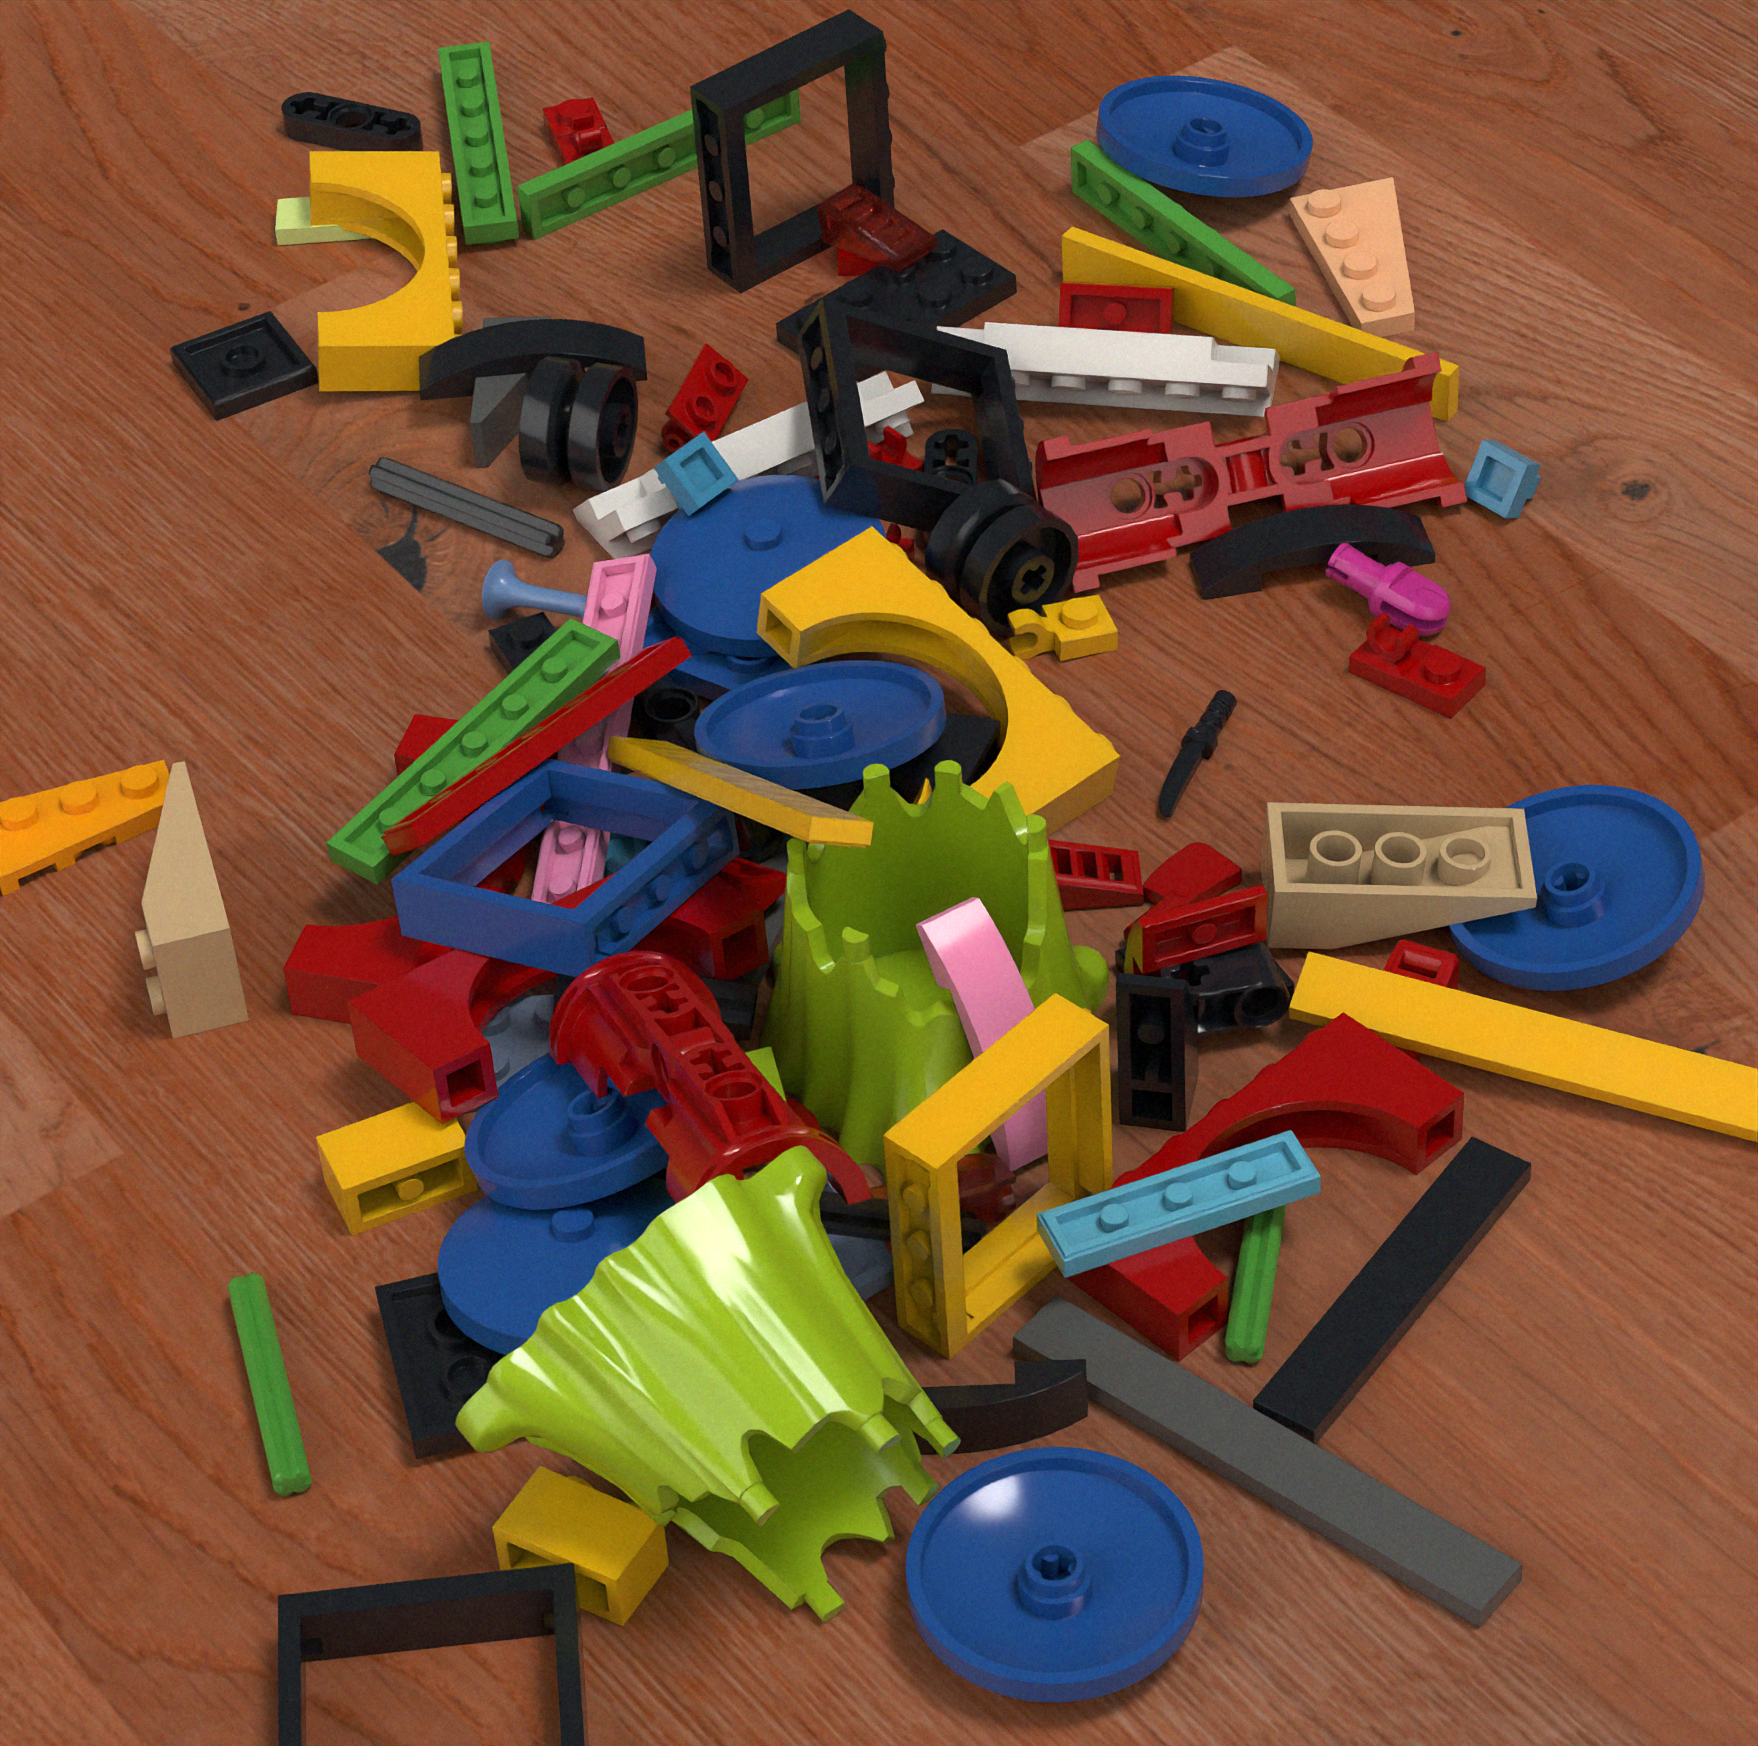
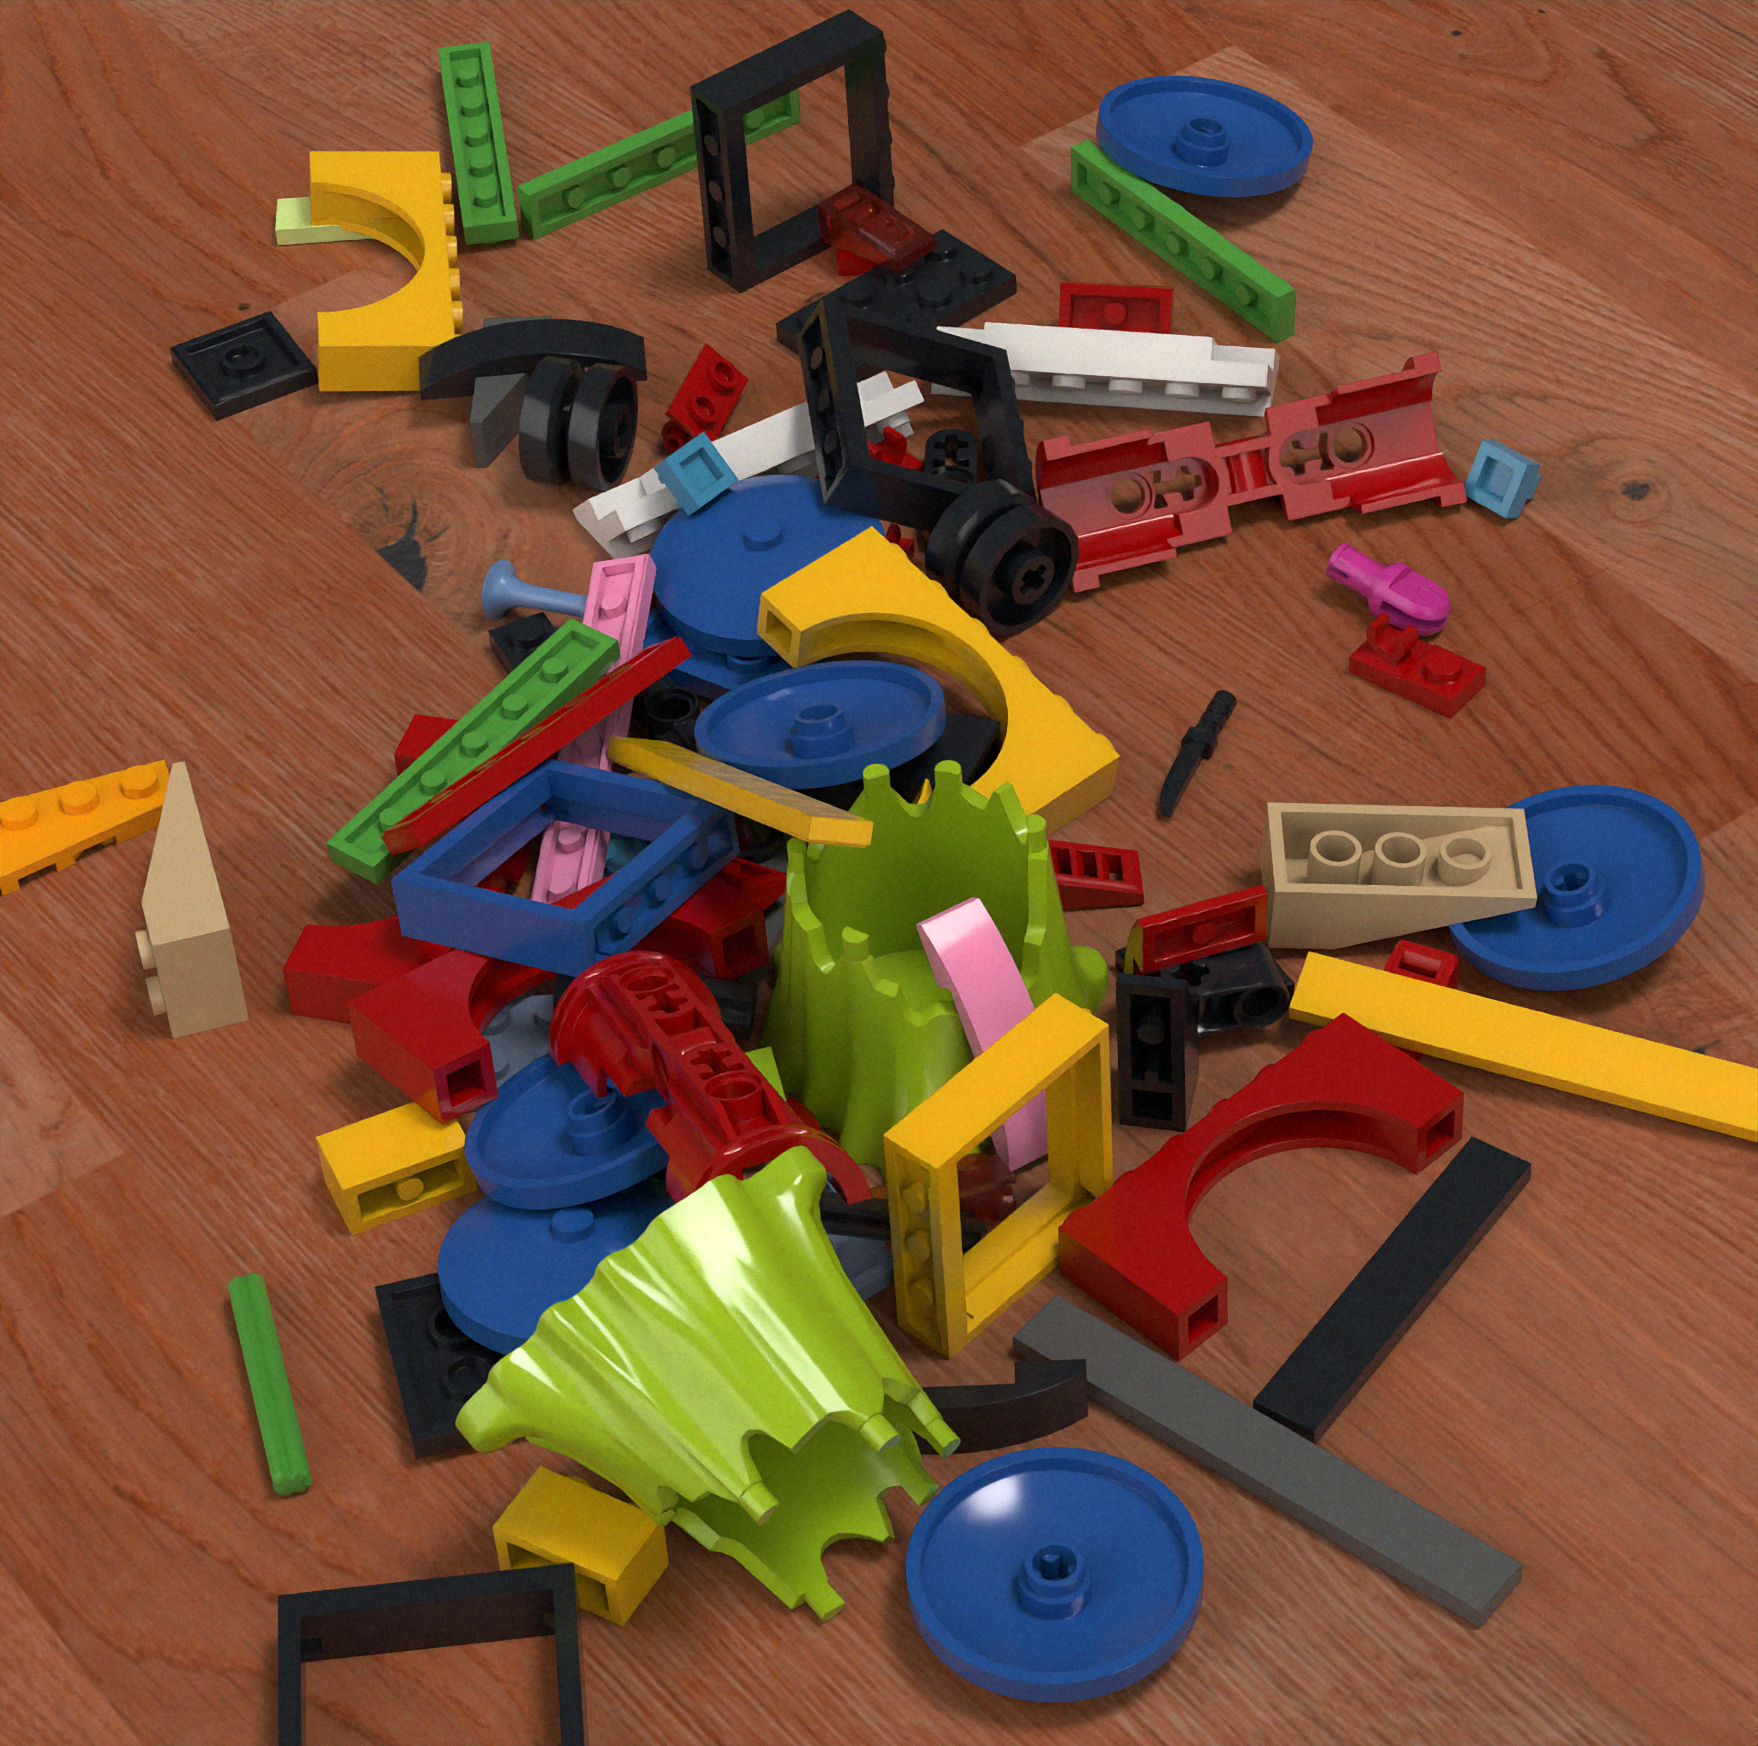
black beam [281,92,424,151] -> none
black axle [368,457,566,558] -> none
red plate [542,97,614,166] -> none
yellow plate [1007,594,1118,661] -> none
medium azure tile [1036,1130,1321,1278] -> none
yellow tile [1061,226,1459,422] -> none
red piece [1123,842,1242,942] -> none
black slope [1190,504,1436,600] -> none
bright green axle [1225,1204,1287,1365] -> none
light nougat wing [1289,177,1415,337] -> none

